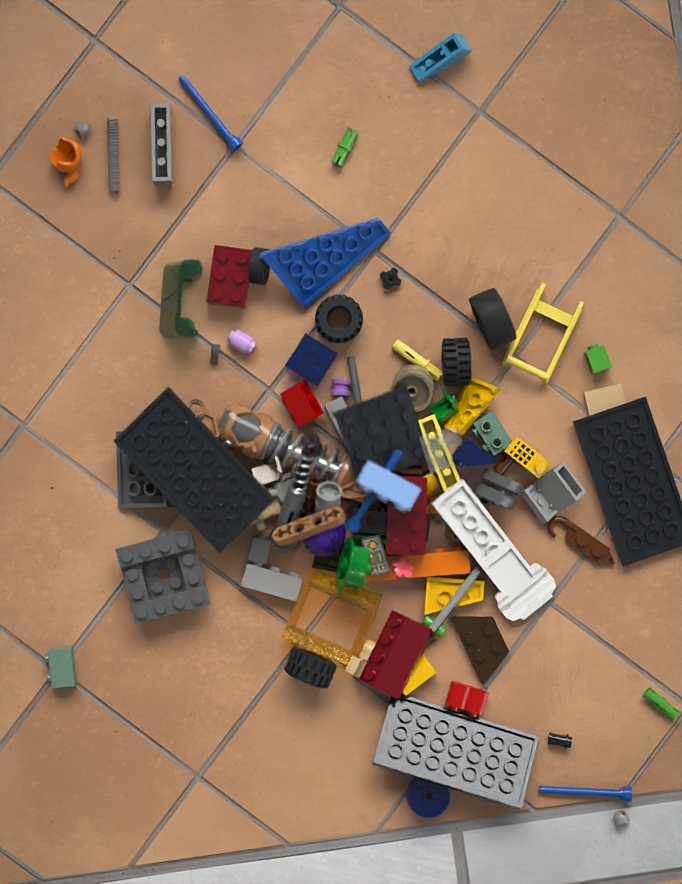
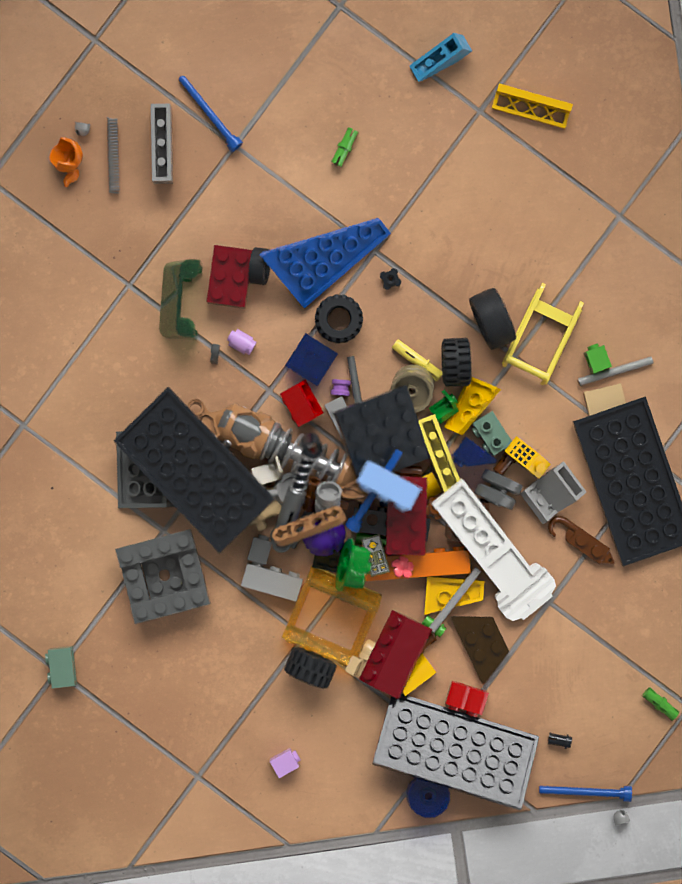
clear plate [419,426,463,474] -> none
none -> lavender brick [270,748,301,778]
none -> yellow fence [491,83,573,129]
none -> light grey piece [578,357,653,386]

